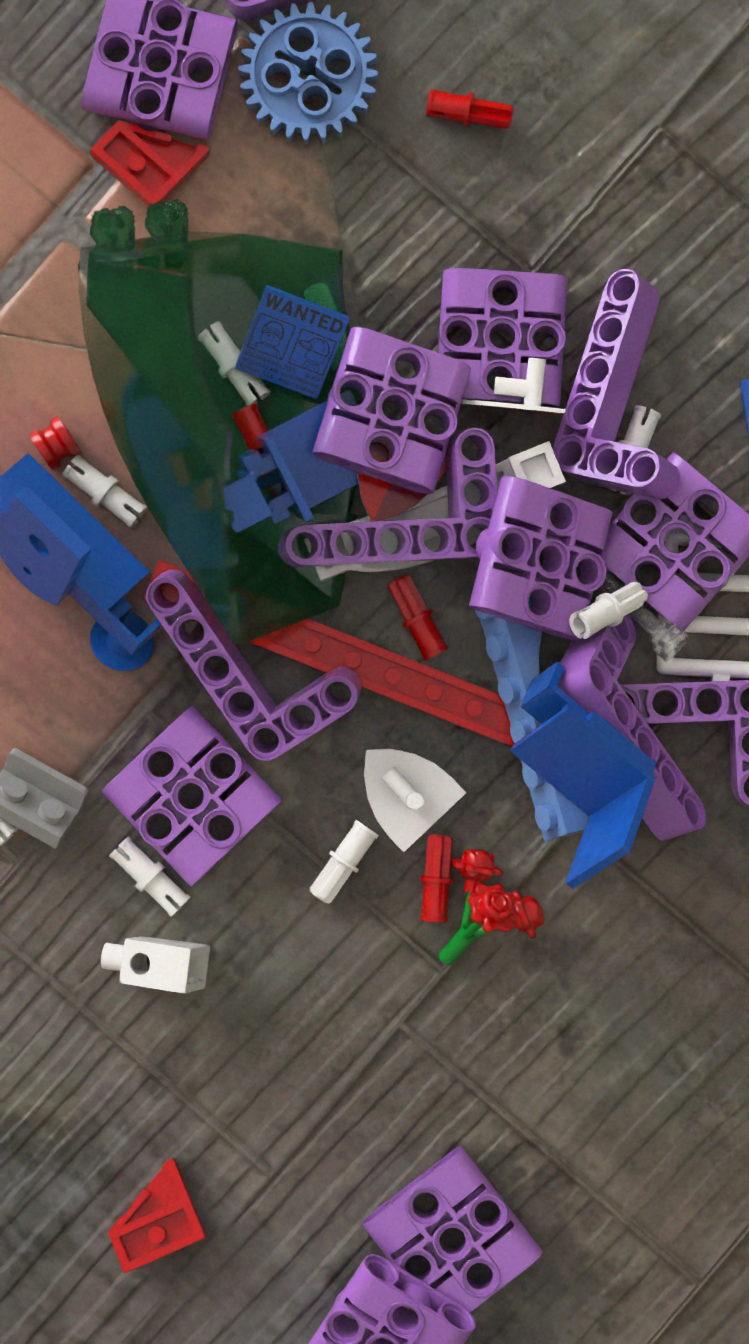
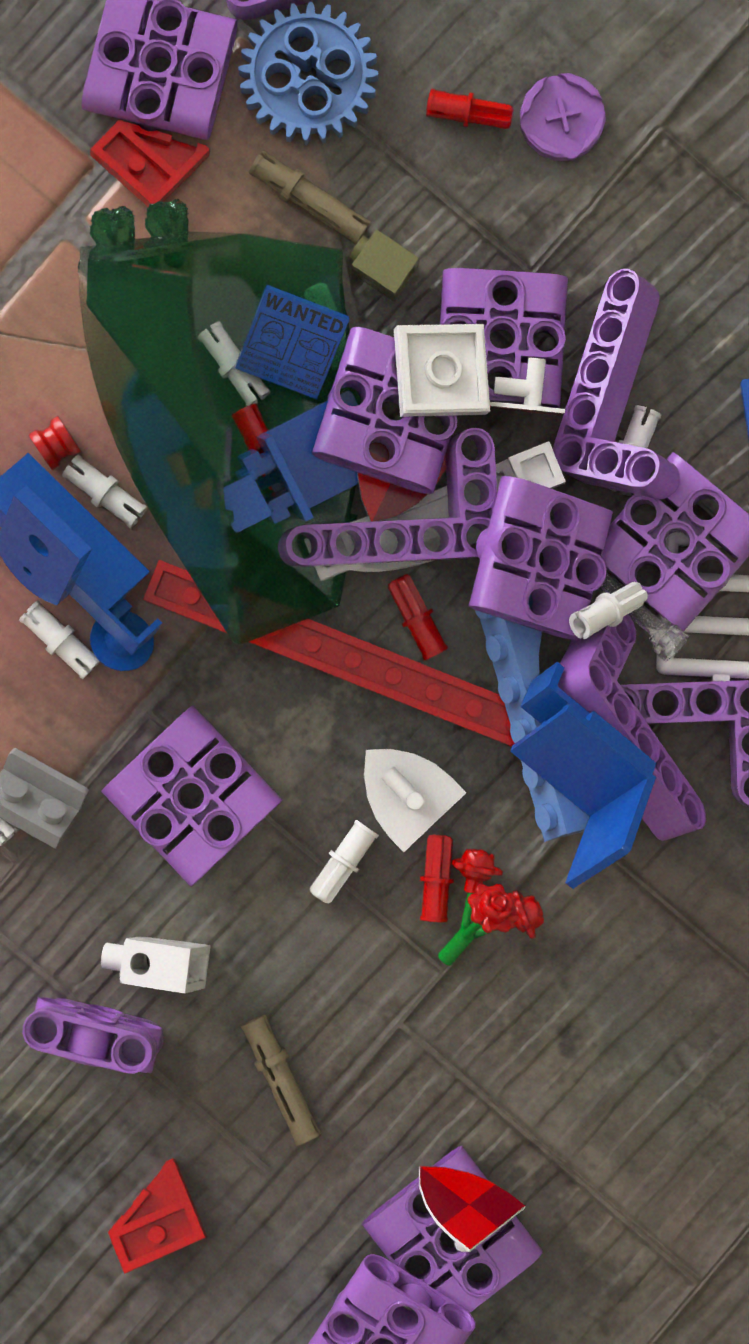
white pin [109,836,190,917] -> none
medium lavender beam [146,570,362,761] -> none
none -> white pin [19,600,100,680]
none -> medium lavender connector [22,997,164,1074]
none -> dark tan pin [240,1014,321,1146]
none -> dark tan pin [249,150,371,245]
none -> olive brick [350,229,419,302]
none -> white tile [394,324,490,417]
none -> shield [419,1166,525,1252]
none -> medium lavender tile [520,73,606,161]

